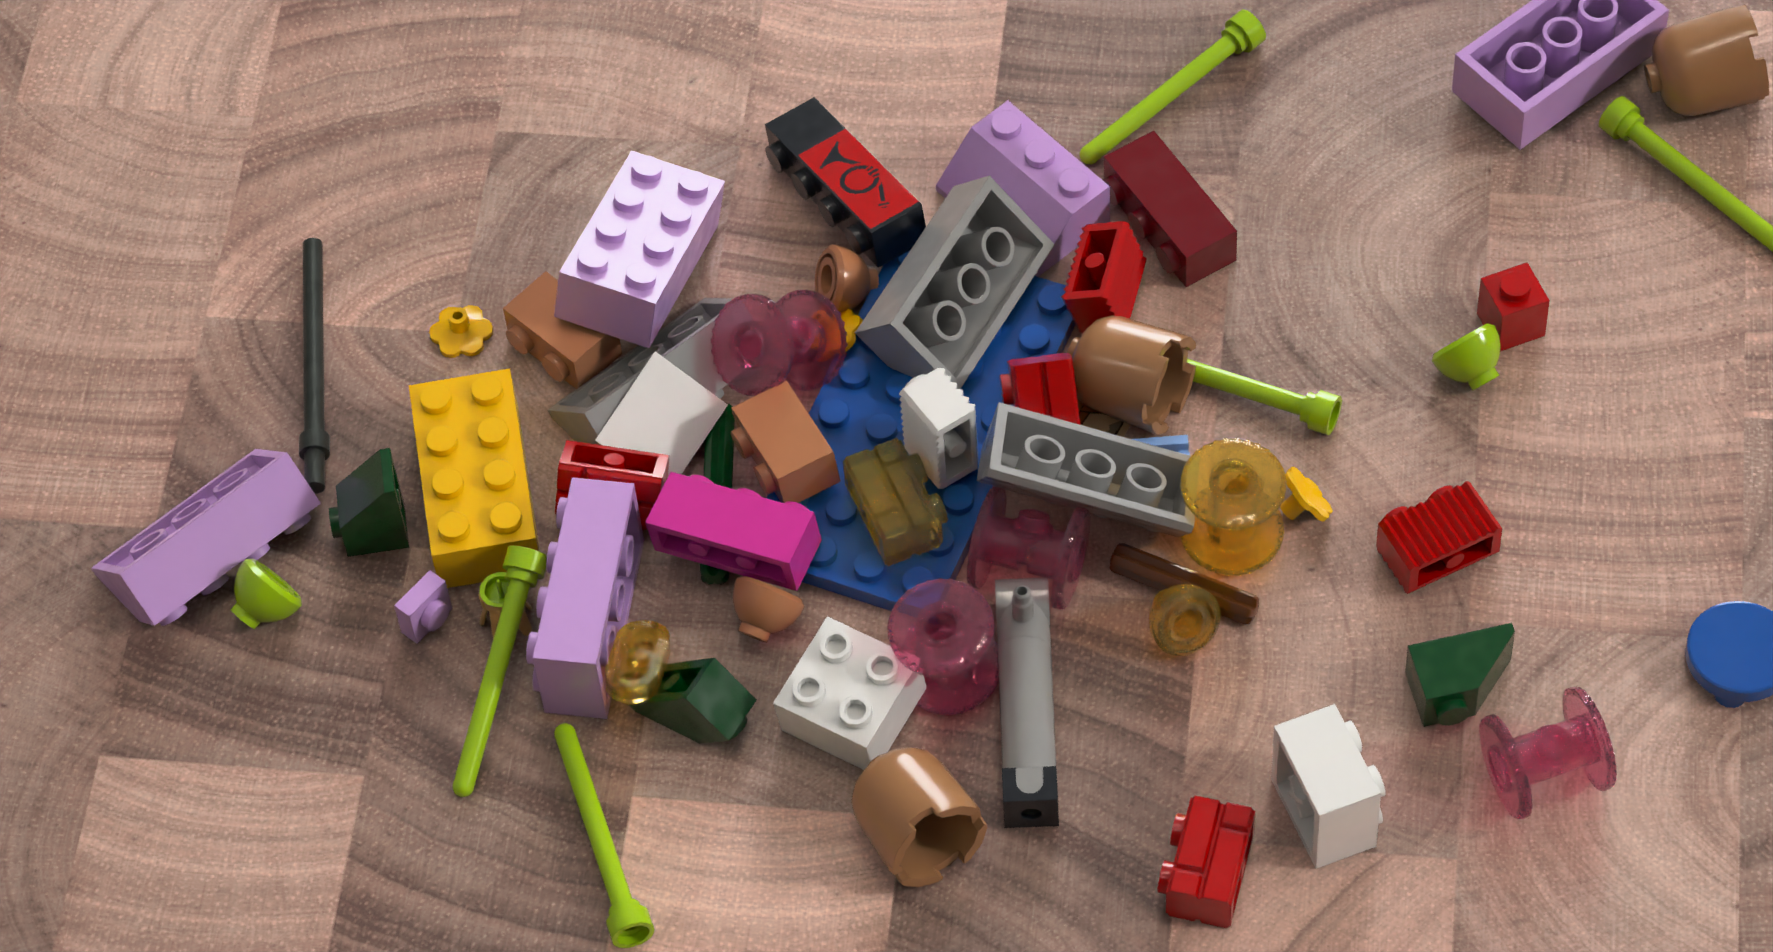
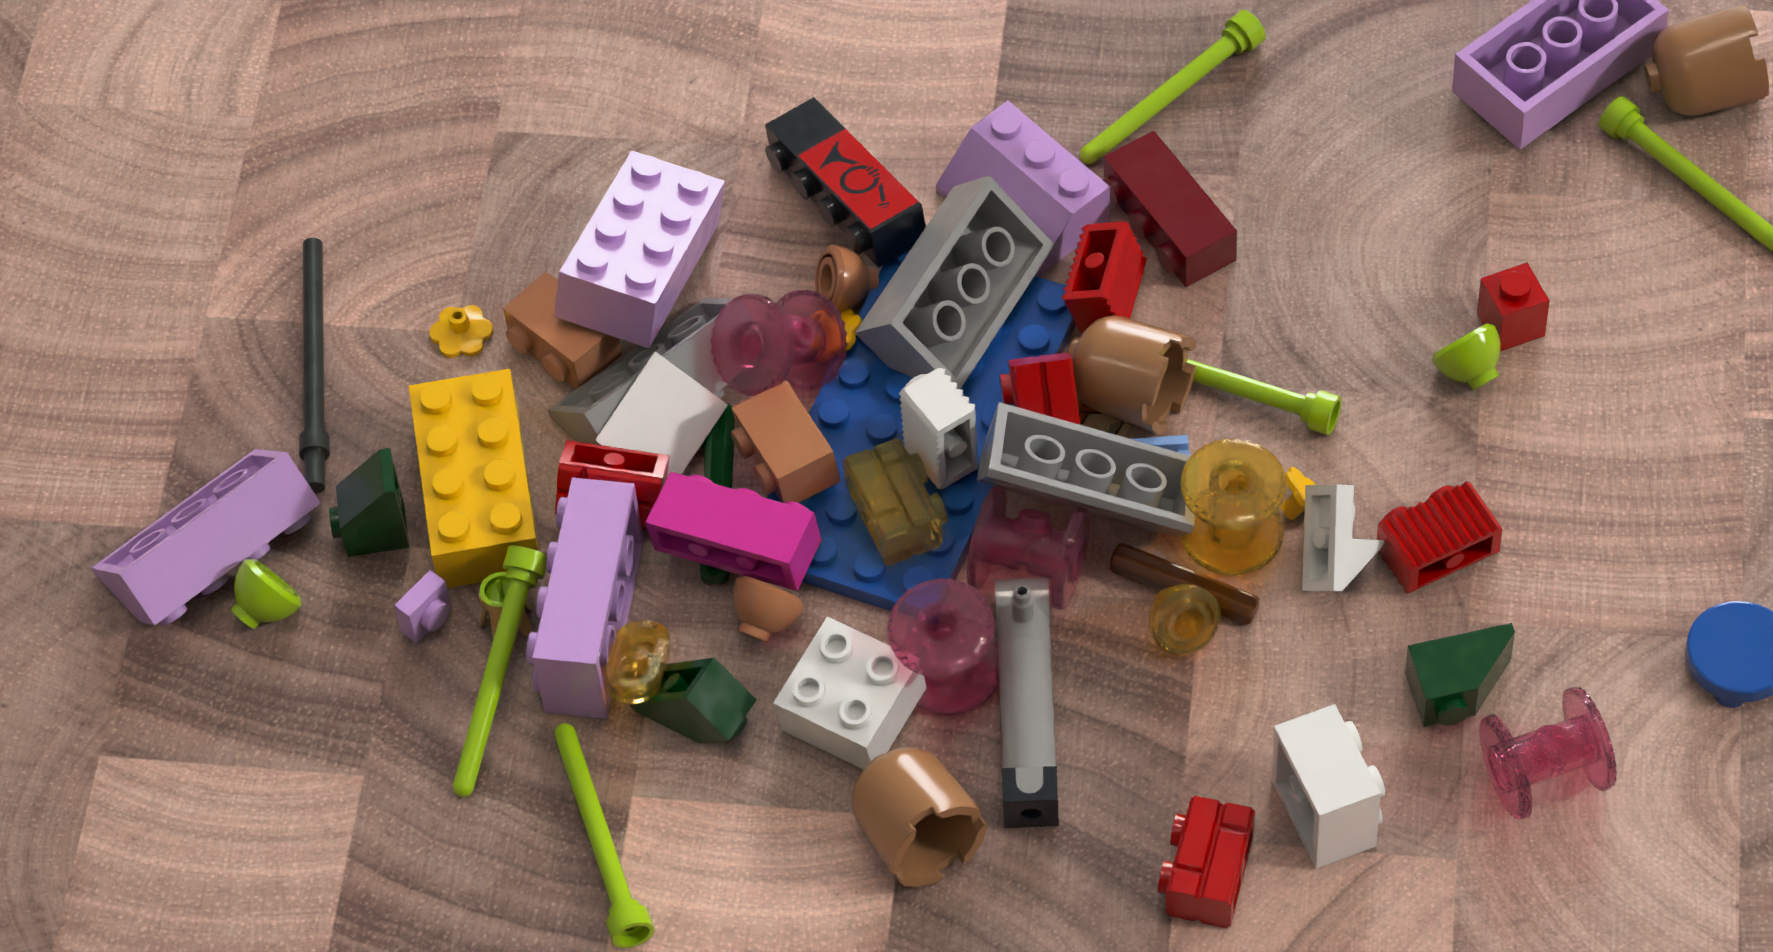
none -> white slope [1302,484,1384,591]

